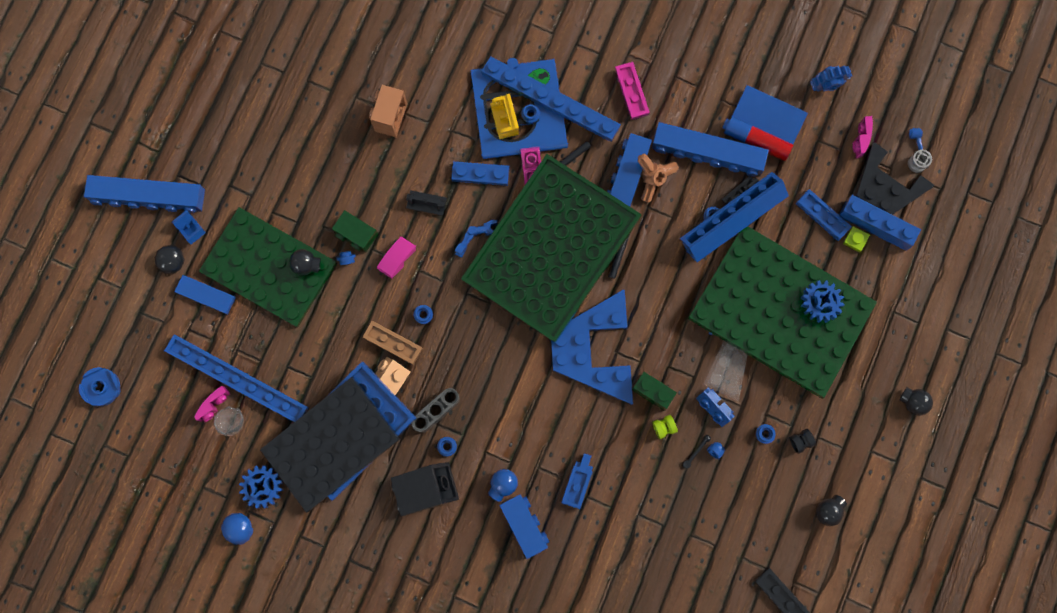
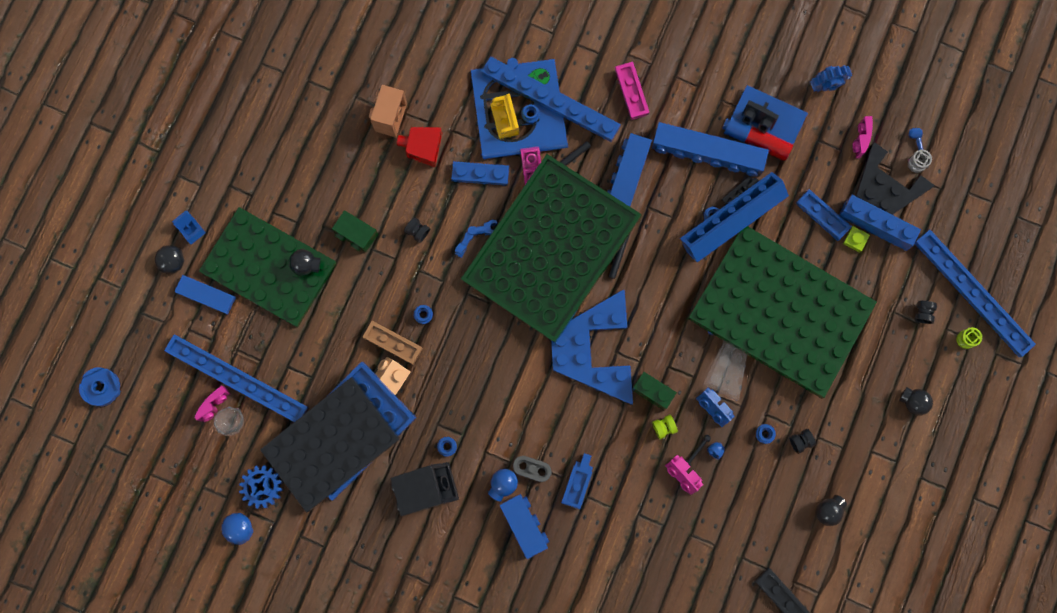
blue brick [84,175,205,213] -> none
blue plate [336,251,356,265] -> none
dark pink slope [377,236,416,279] -> none
black hinge [406,190,447,216] -> none
dark grey beam [412,388,460,433] -> none
nougat bush [638,154,679,203] -> none
blue gear [801,280,844,323] -> none
none -> red torso [397,127,442,167]
none -> black wheel [404,217,430,243]
none -> dark grey plate [513,456,551,482]
none -> dark pink hinge [665,455,704,495]
none -> black hips [742,100,779,133]
none -> blue plate [914,230,1036,358]
none -> black wheel [914,300,937,324]
none -> lime wheel [956,327,982,349]

